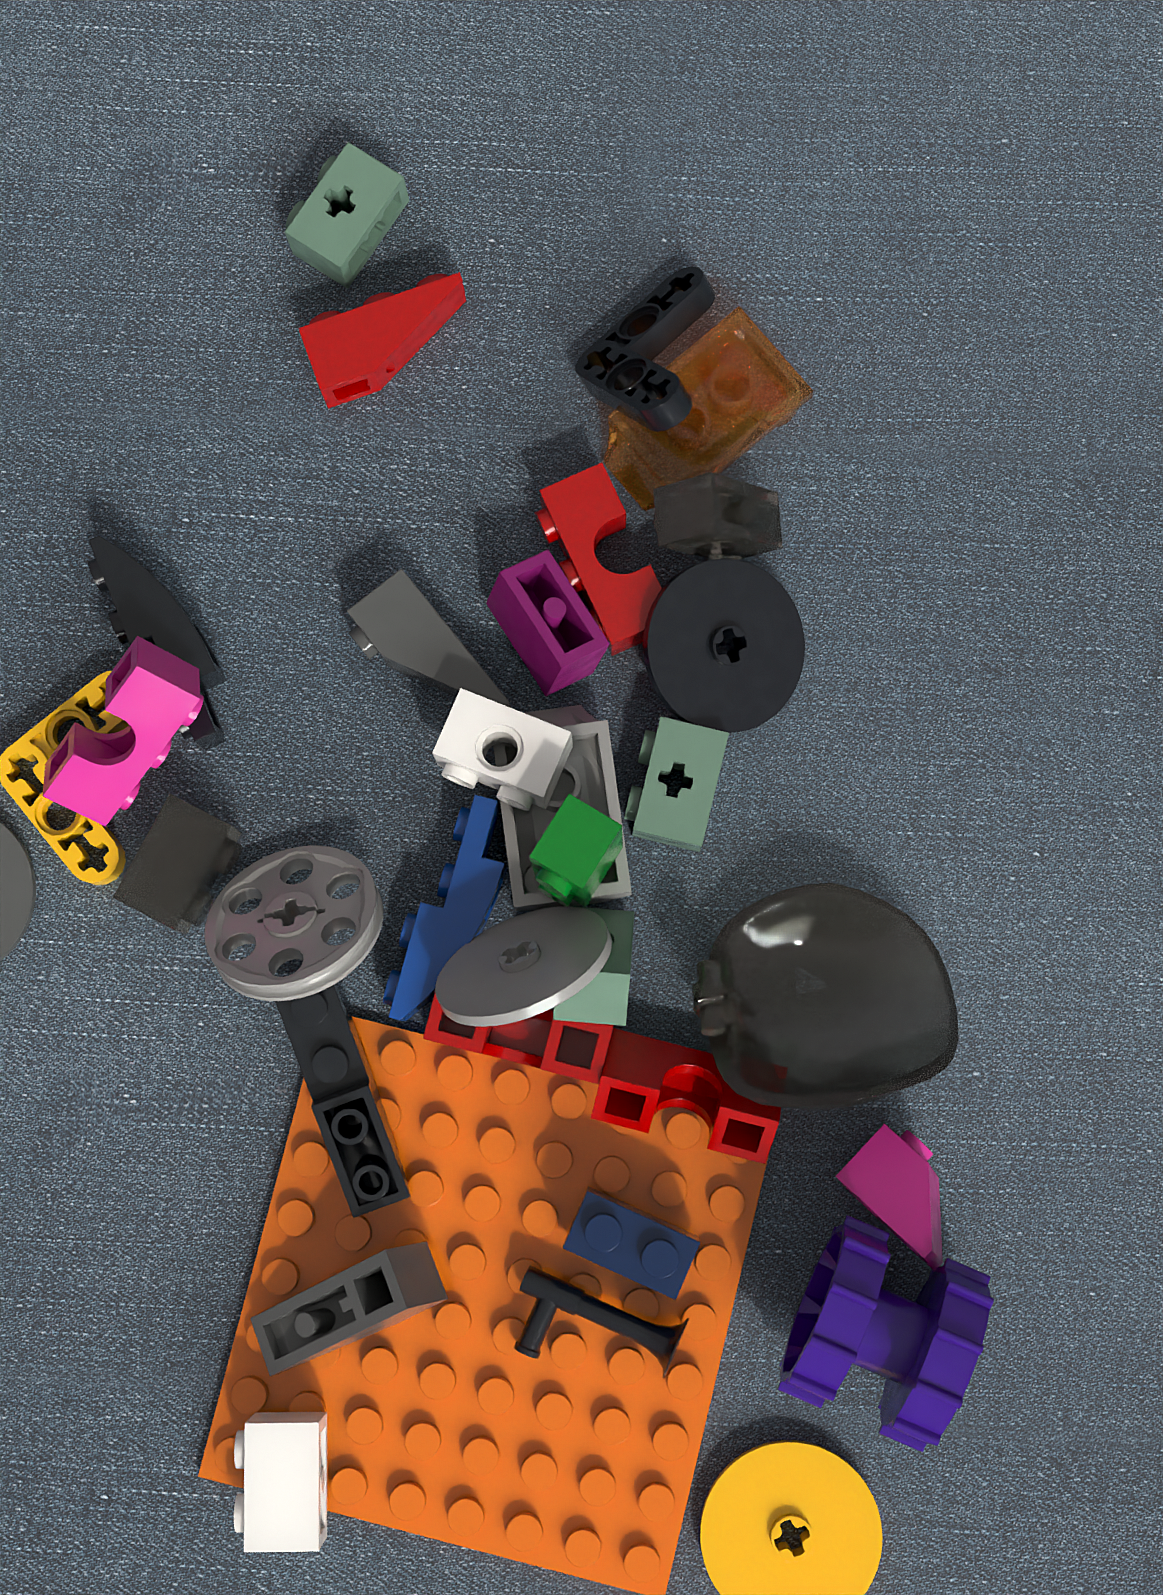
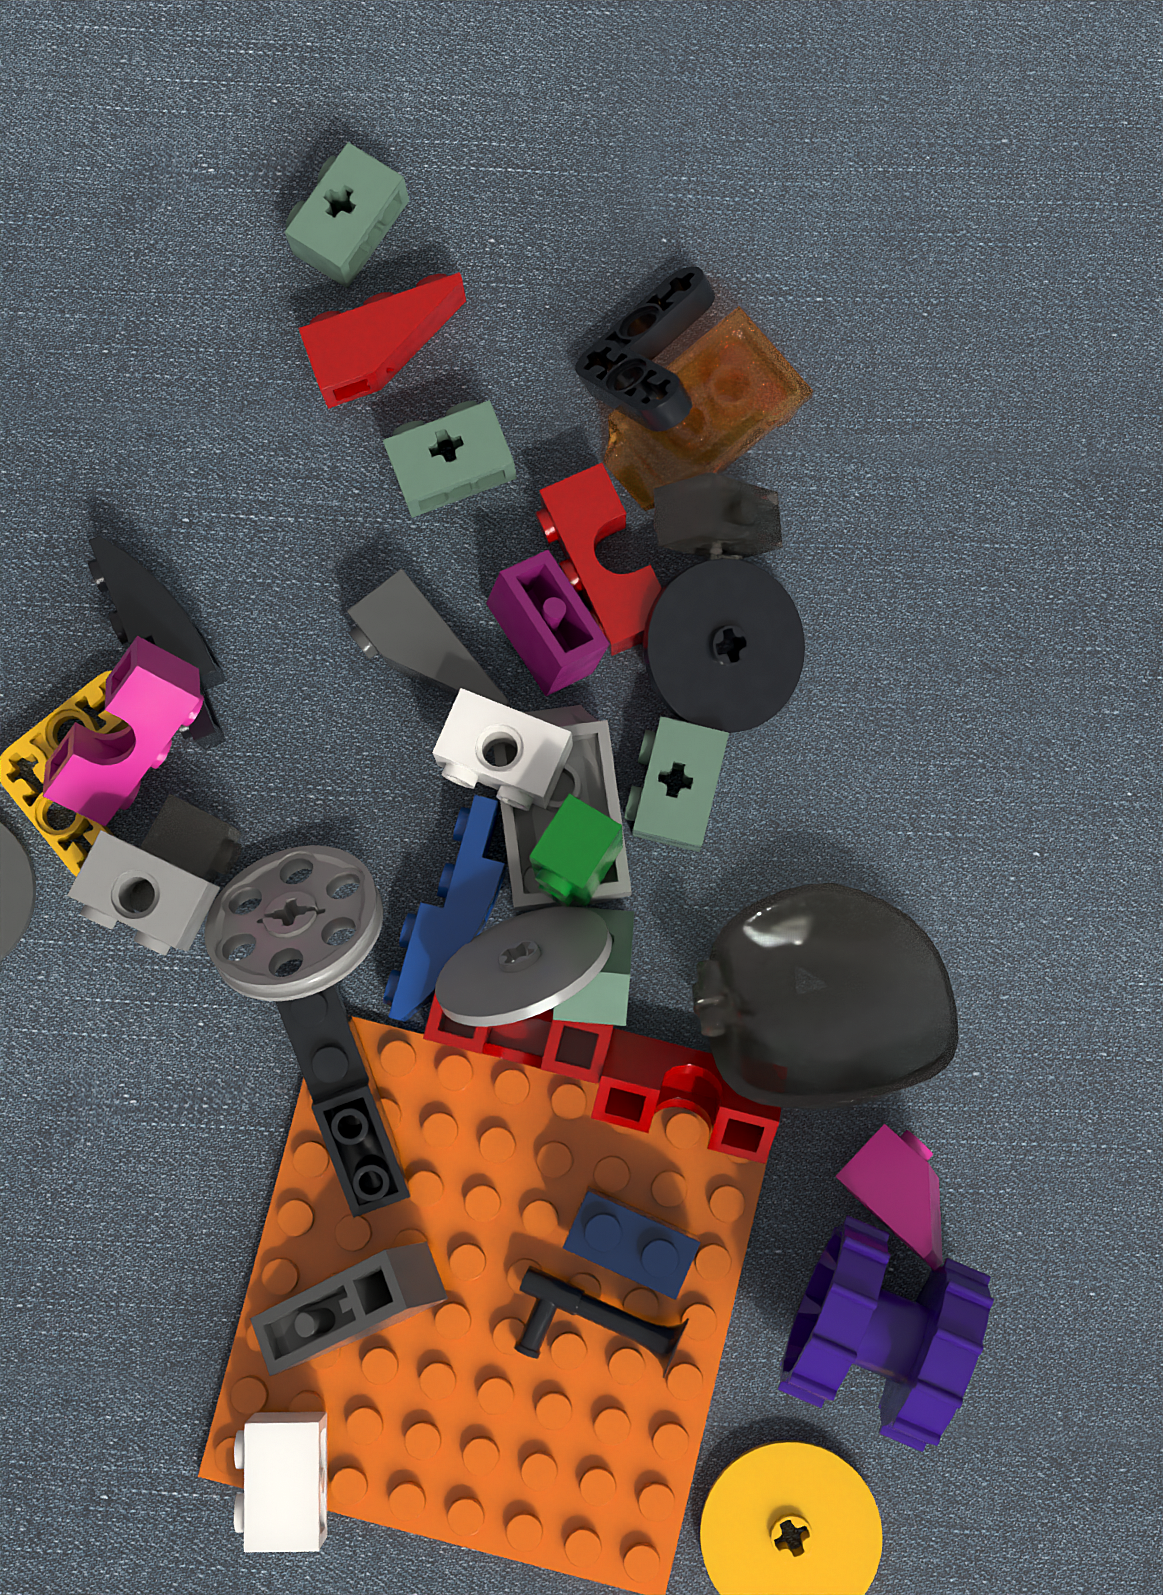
none -> light grey brick [67,830,220,956]
none -> sand green brick [382,400,517,518]

